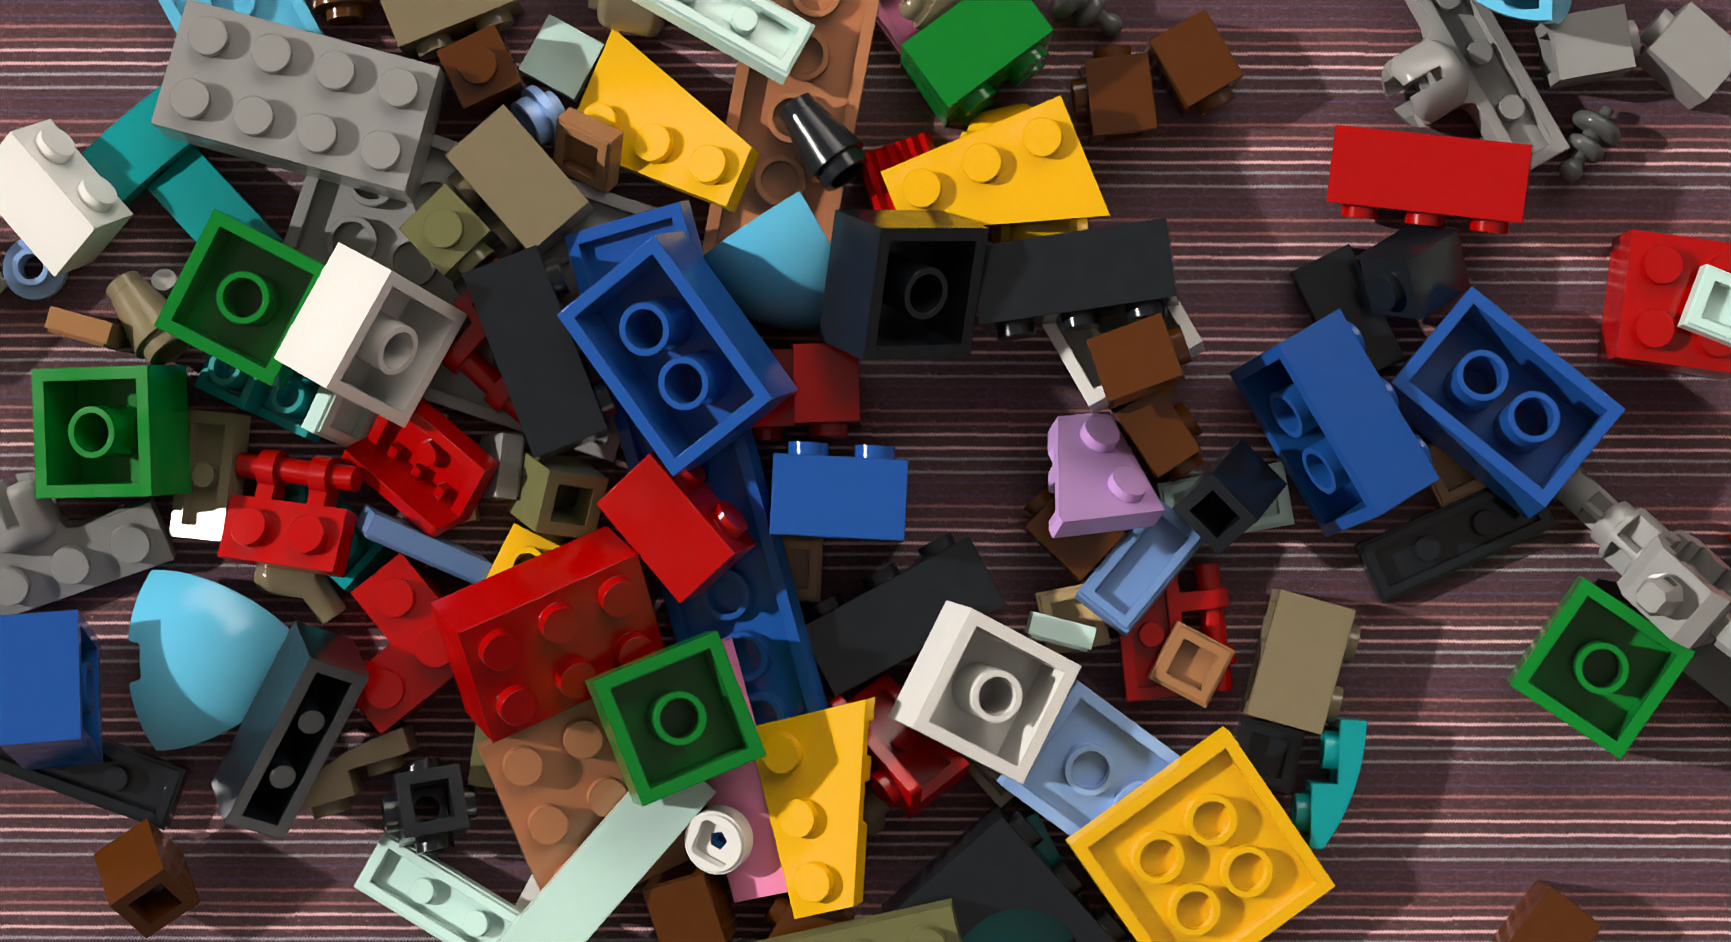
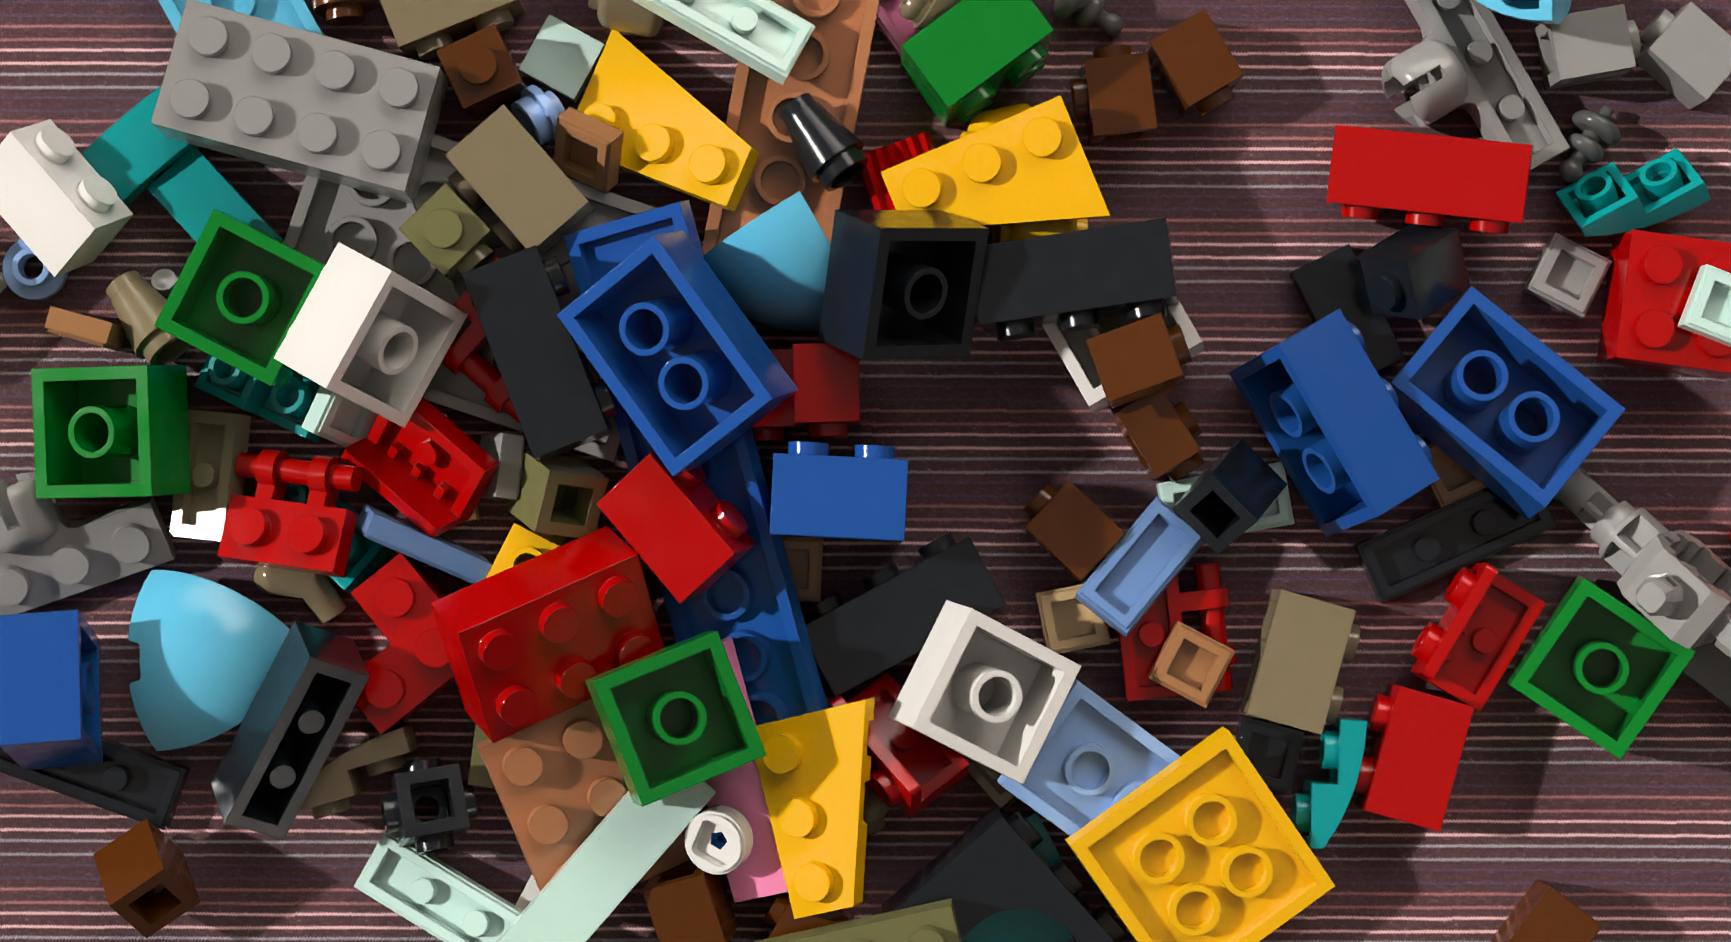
light aqua tile [1025,611,1097,652] -> none
lavender wing [1047,411,1165,538] -> none
none -> red brick [1353,683,1474,832]
none -> red bracket [1410,563,1546,712]
none -> light grey tile [1522,232,1612,320]
none -> teal slope [1556,148,1711,237]

